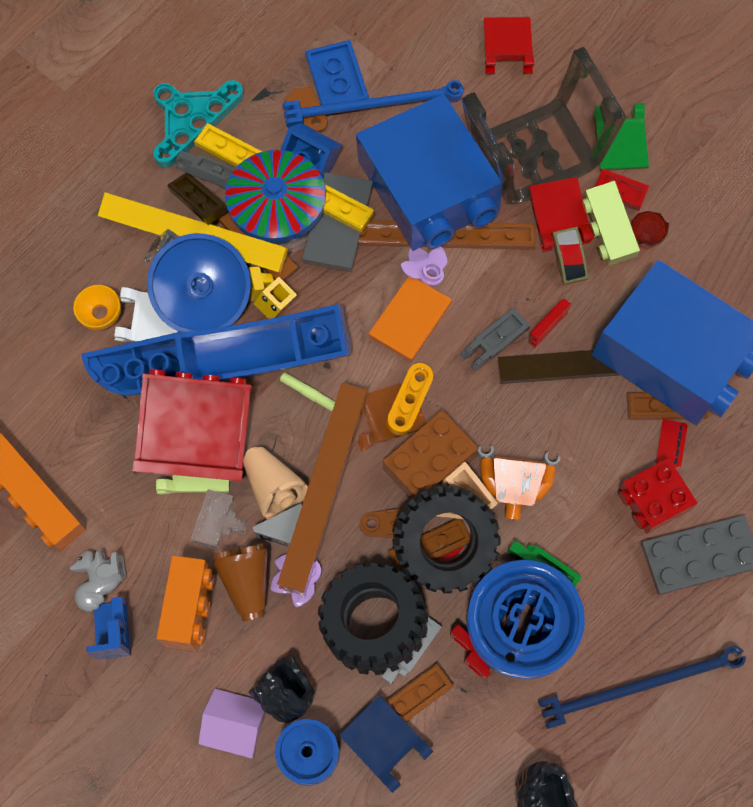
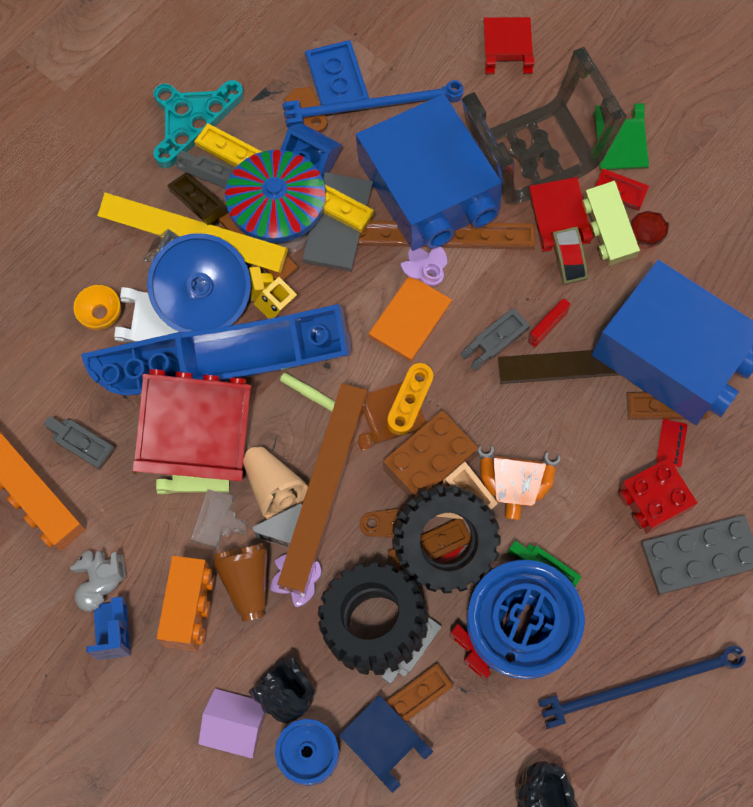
none -> dark grey hinge [43,416,115,470]

